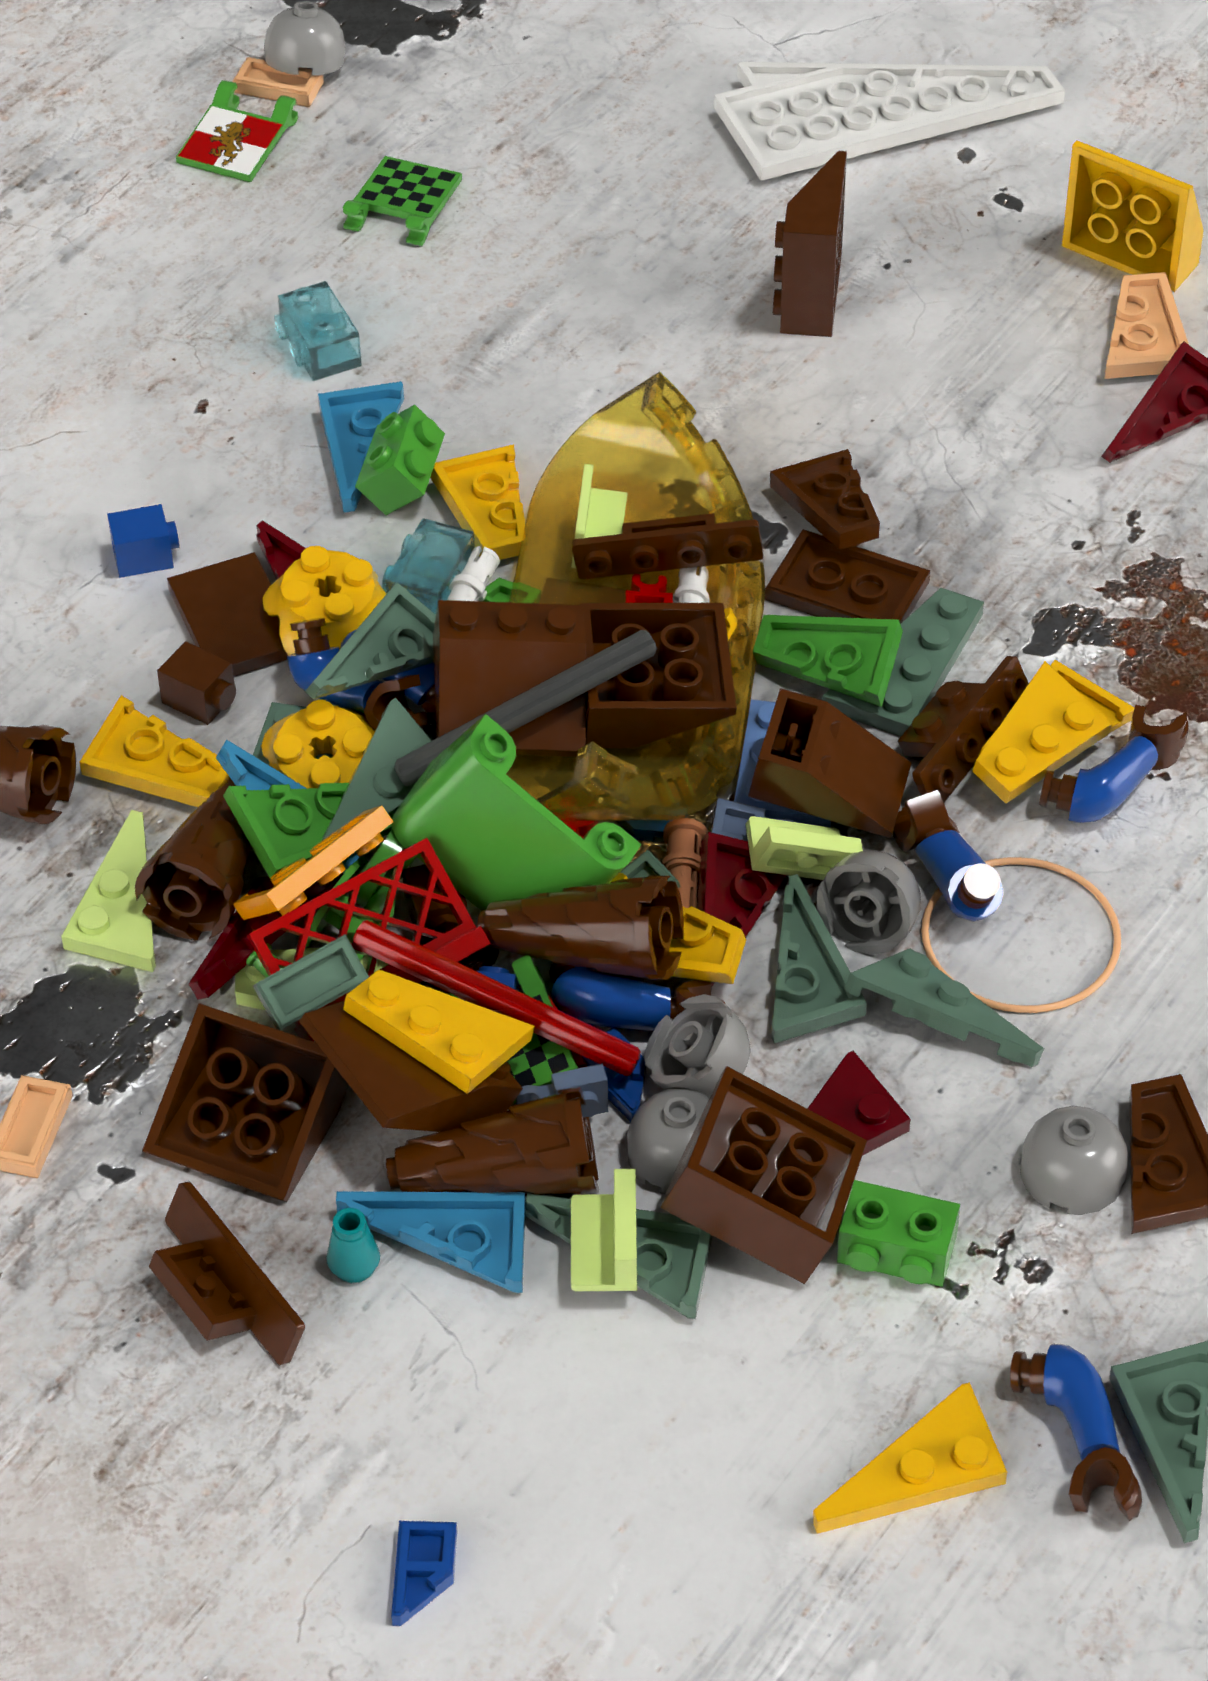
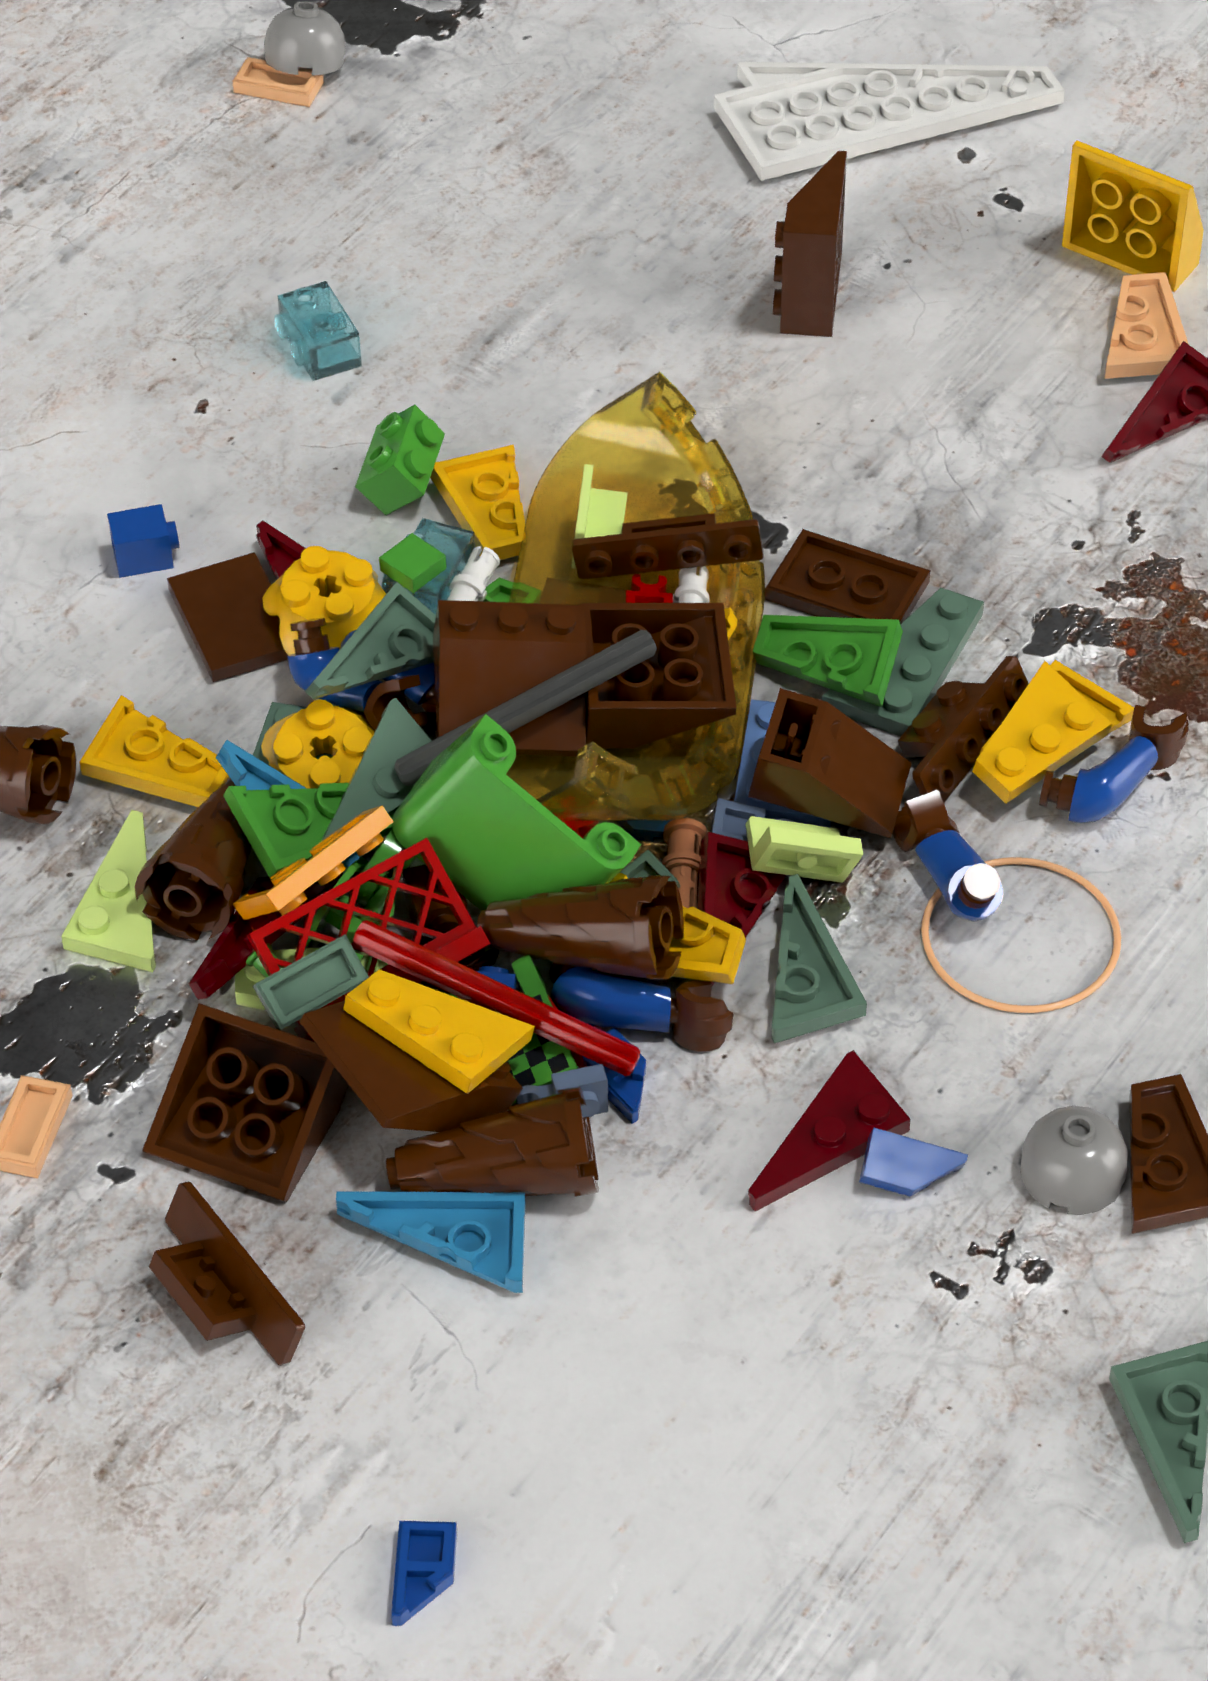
reddish brown brick [157,641,236,725] -> none
flag [176,80,298,183] -> none
dark azure wing [318,381,404,513] -> none
teal cone [326,1208,380,1283] -> none
bright green flag [343,156,462,246] -> none
sand green wing [525,1193,713,1319] -> none
yellowish green panel [571,1169,637,1291] -> none
light grey cylinder [627,1088,710,1194] -> none
light grey cylinder [644,994,751,1098] -> none
reddish brown slope [660,1066,867,1284] -> none
reddish brown wing [770,449,880,550] -> none
yellow wing [813,1382,1007,1534] -> none
light grey cylinder [817,850,921,955] -> none
bright green brick [837,1180,960,1287] -> none
sand green wing [844,948,1045,1068] -> none
piece [1010,1344,1142,1521] -> none
none -> bright green tile [379,533,447,593]
none -> tile [859,1128,968,1197]

